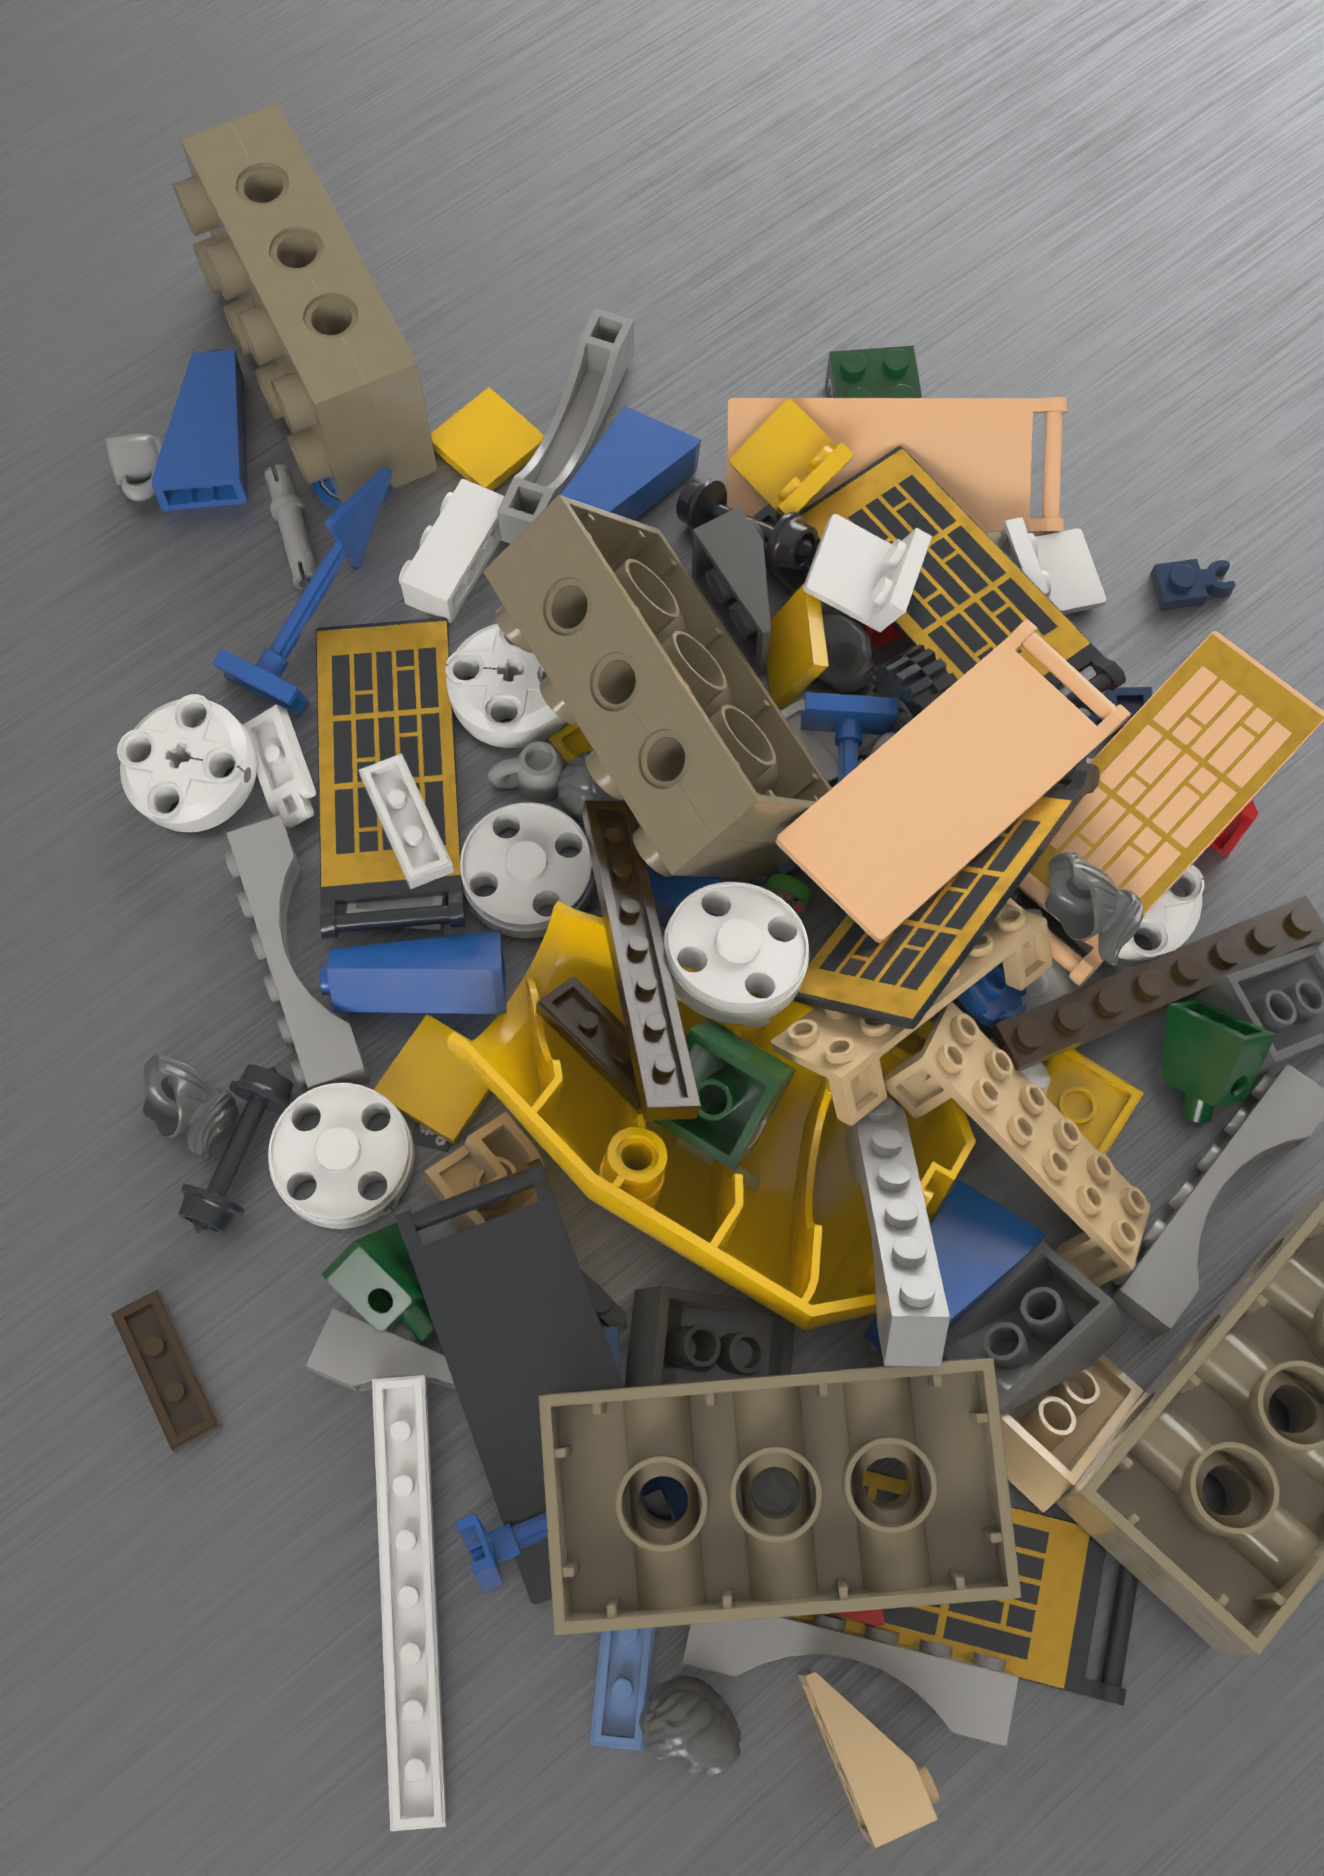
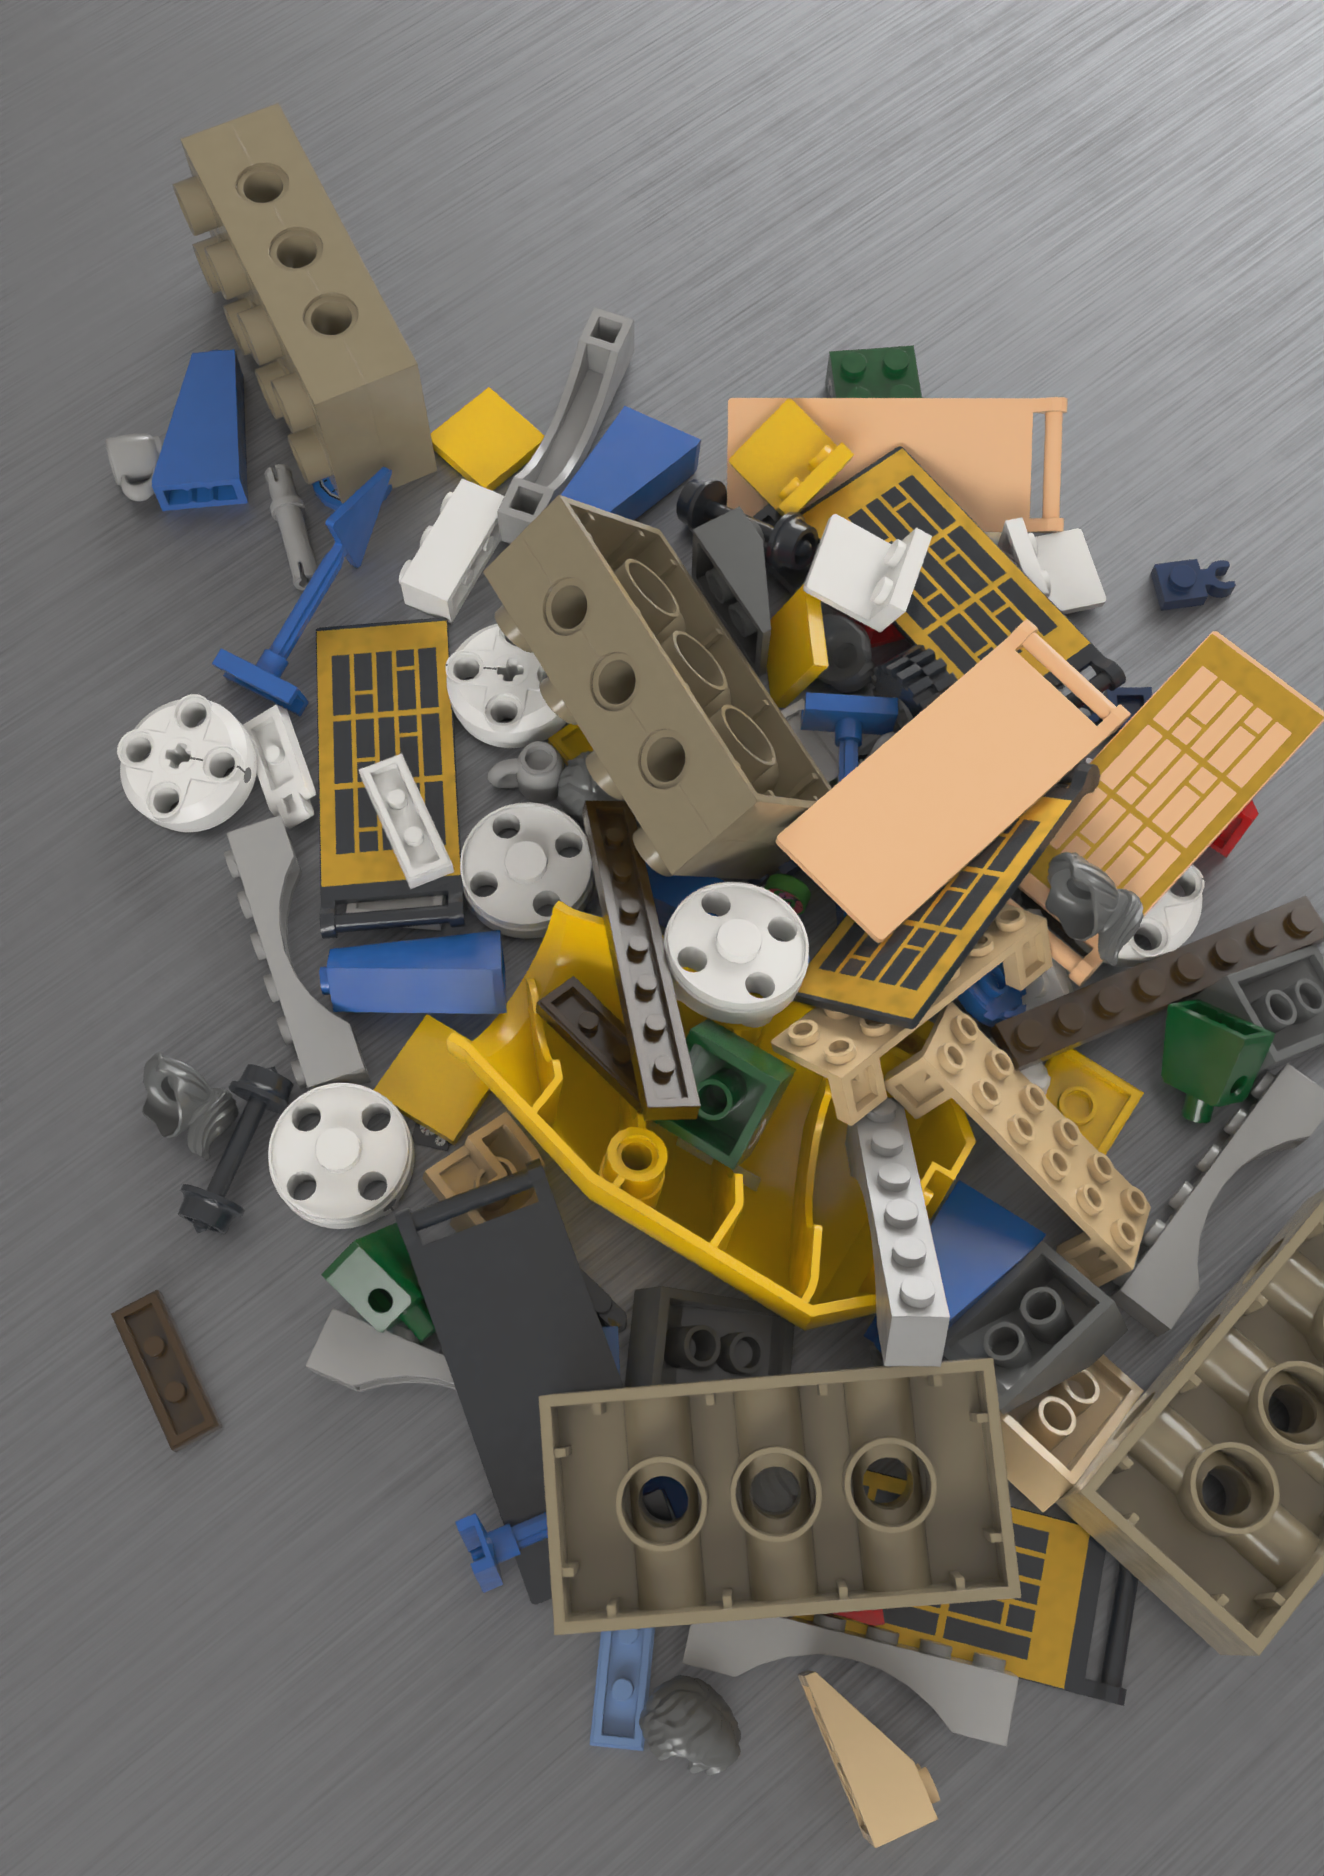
white tile [372,1375,447,1831] -> none

